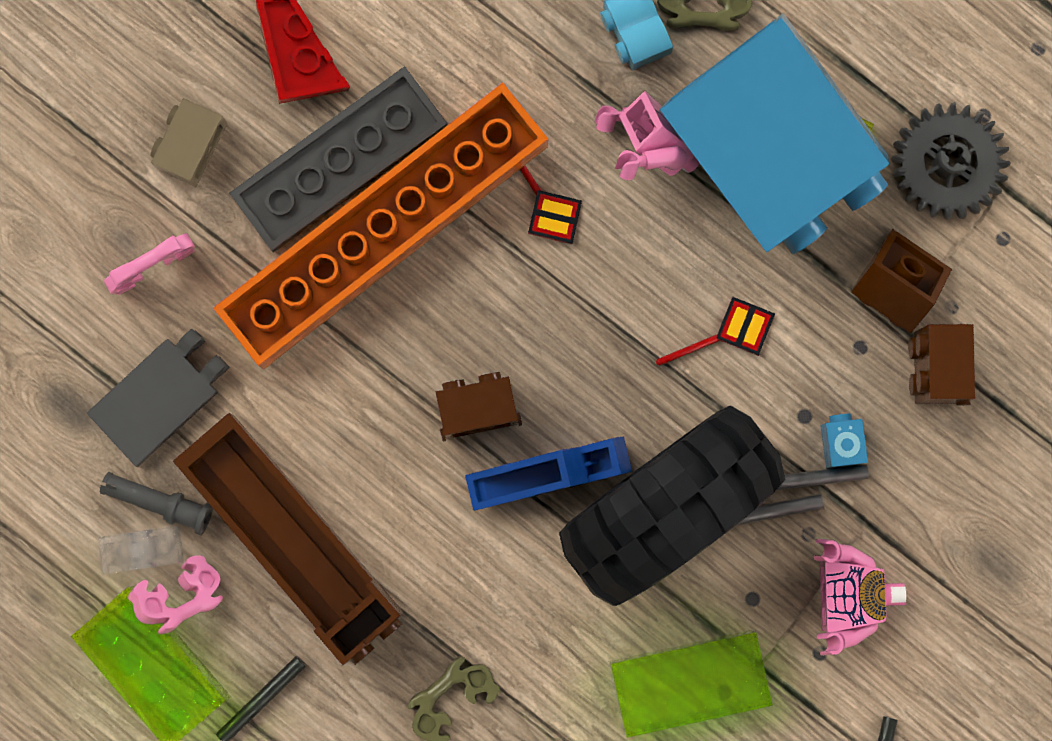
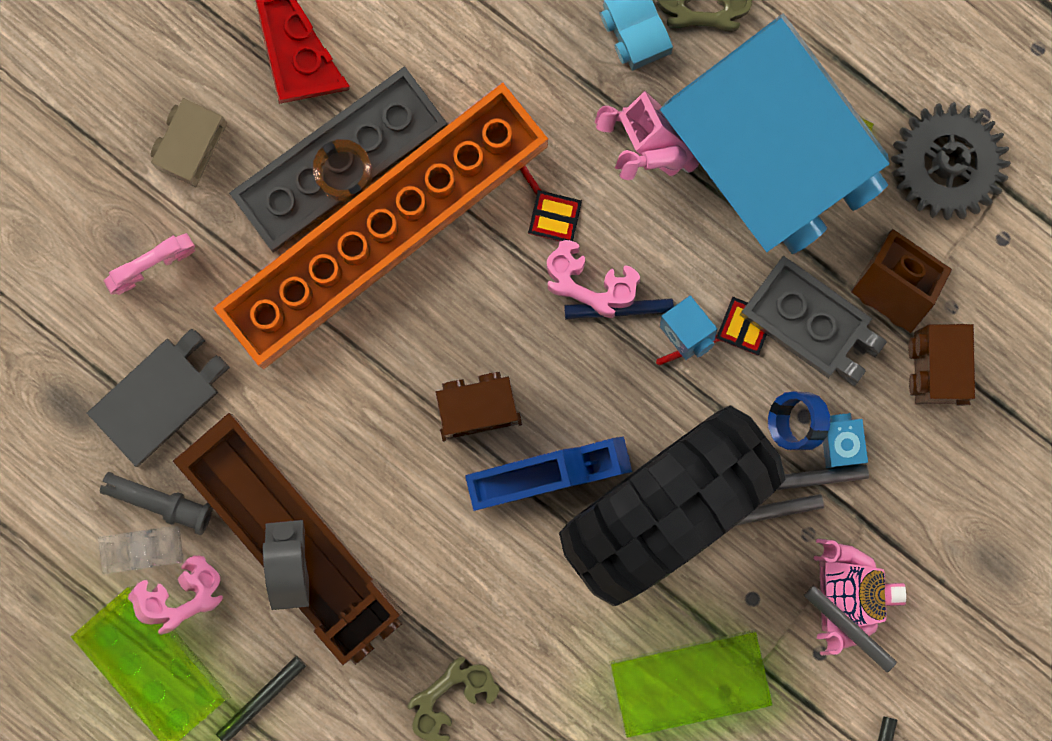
none -> dark grey brick [263,520,309,610]
none -> clear orange piece [313,139,372,201]
none -> bright pink helmet [547,240,640,318]
none -> dark blue bar [564,298,674,320]
none -> dark azure brick [660,295,717,360]
none -> dark grey tile [740,255,887,386]
none -> blue piece [768,391,830,450]
none -> dark grey bar [804,585,897,672]

